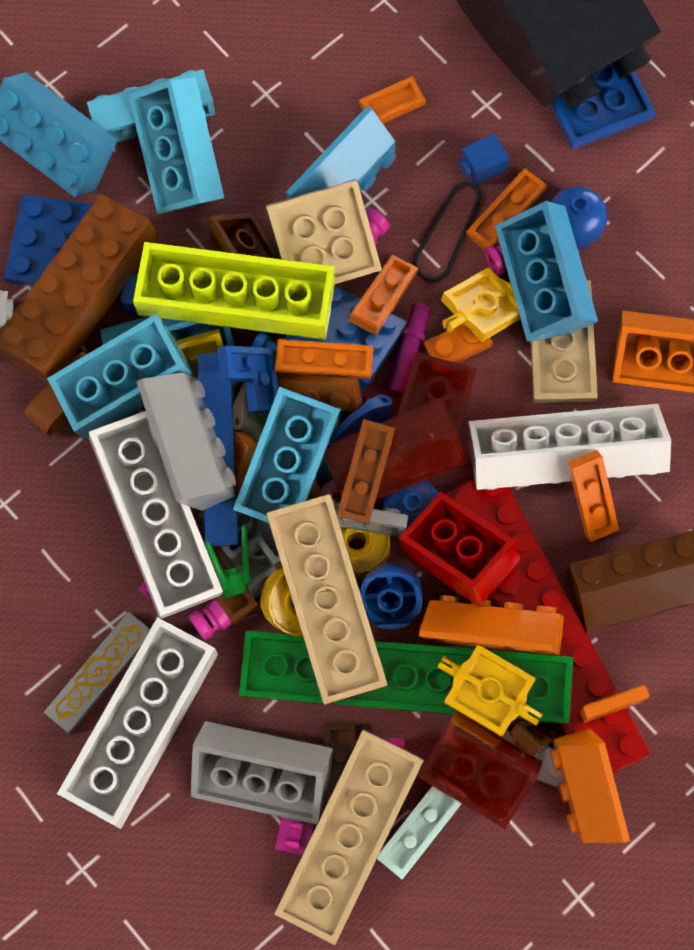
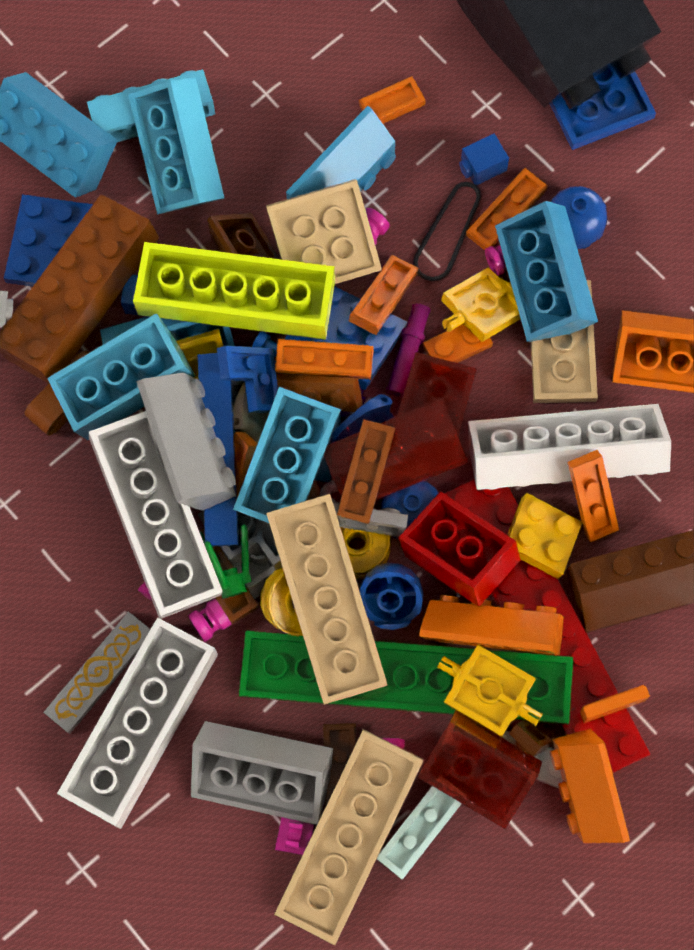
none -> yellow plate [507,493,582,579]

